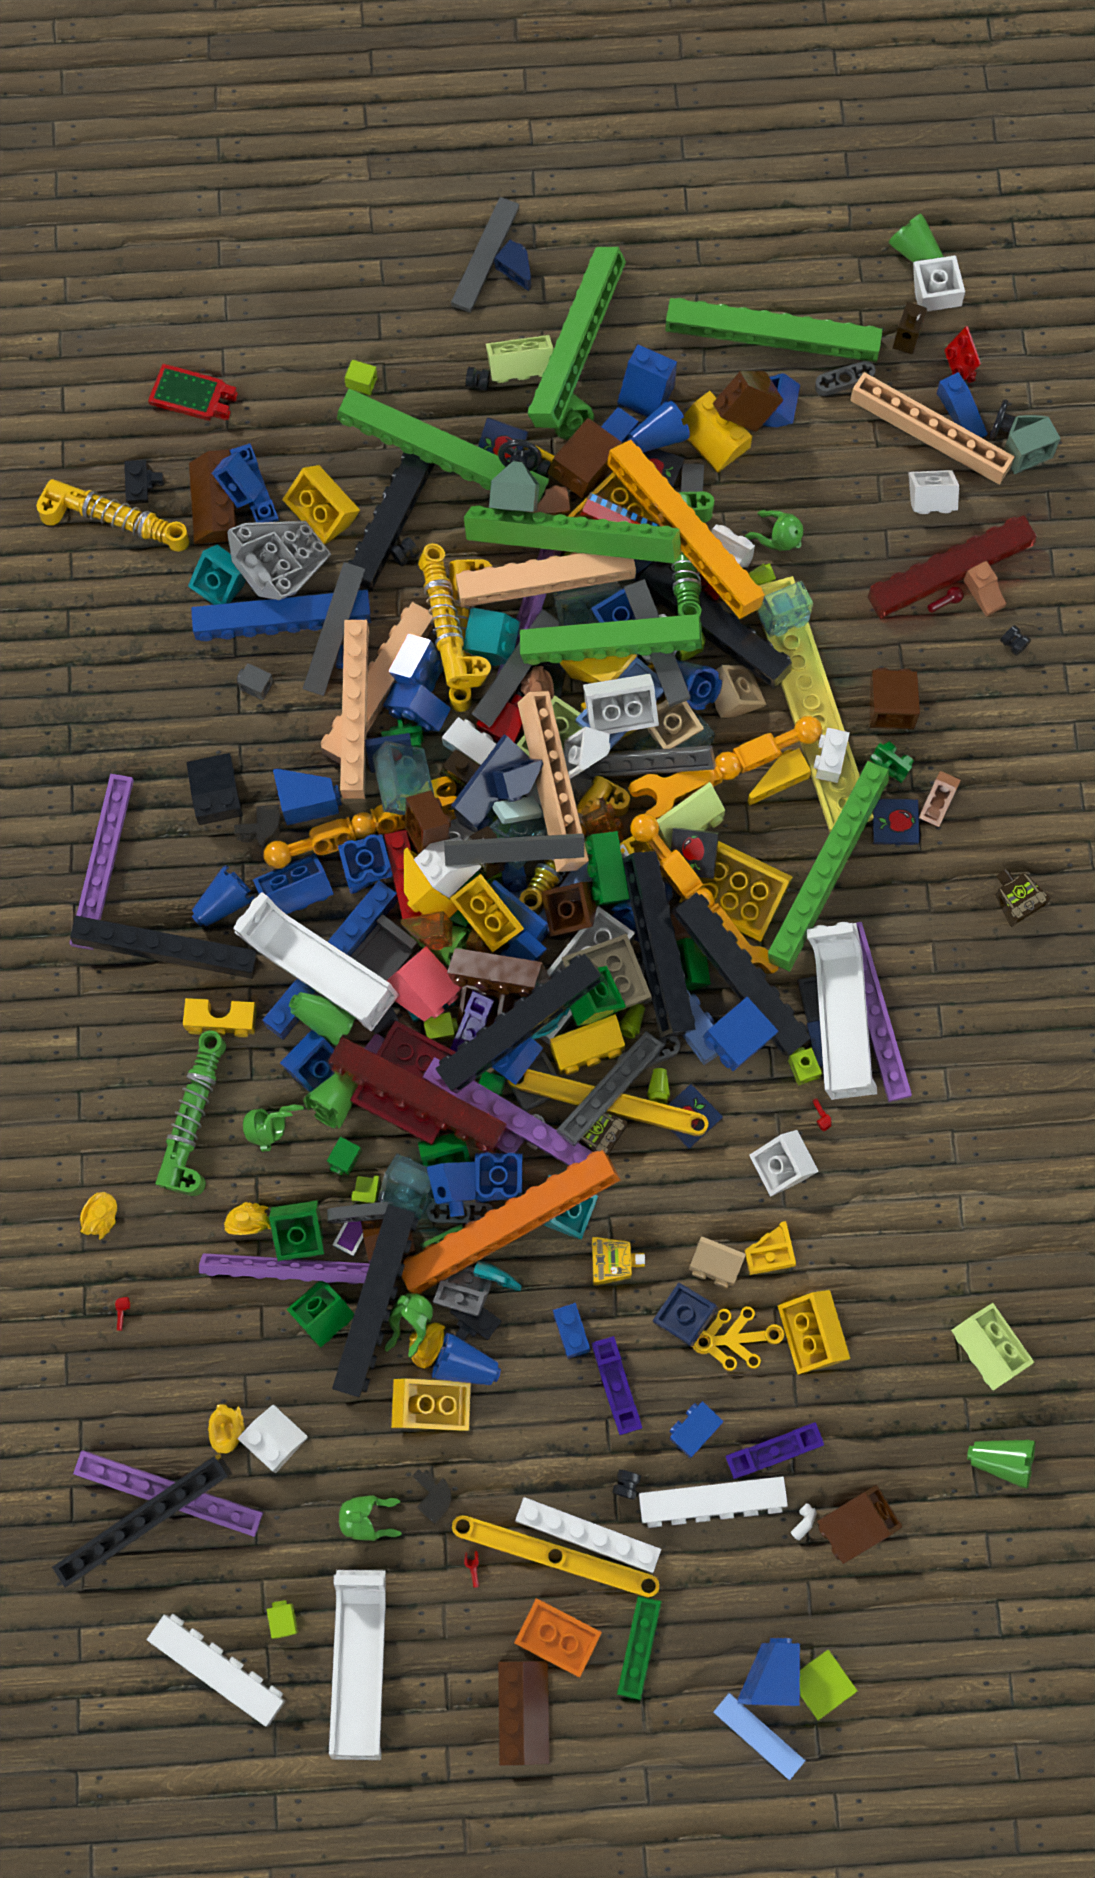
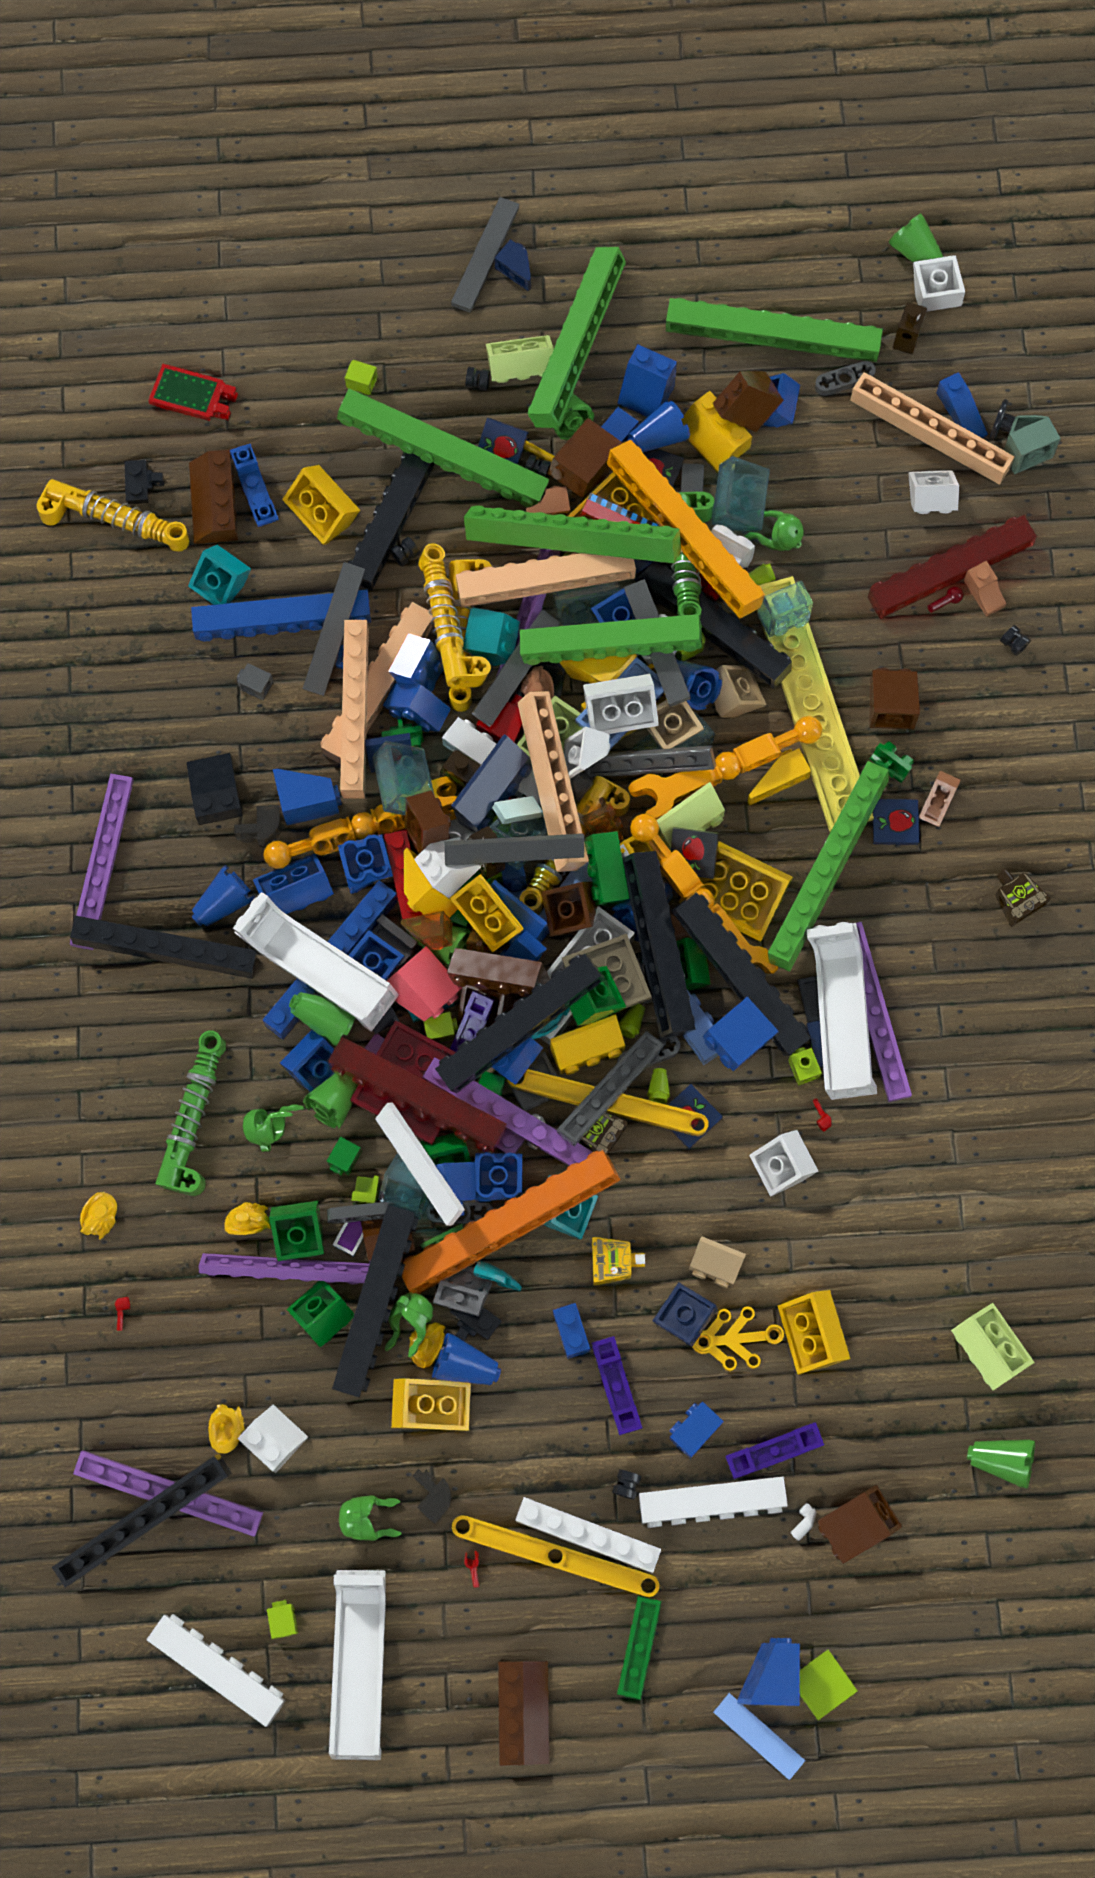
yellow arch [183,998,257,1037] -> none
blue brick [211,452,264,508] -> none
light grey wedge [227,521,331,600] -> none
sand green piece [489,439,542,512] -> none
slope [492,758,543,802] -> none
orange plate [514,1598,602,1678] -> none
yellow wing [745,1221,796,1275] -> none
white brick [813,728,850,783] -> none
red hinge [944,326,981,383] -> none
none -> blue slope [348,930,405,980]
none -> white tile [375,1103,465,1226]
none -> clear light blue slope [711,456,770,531]

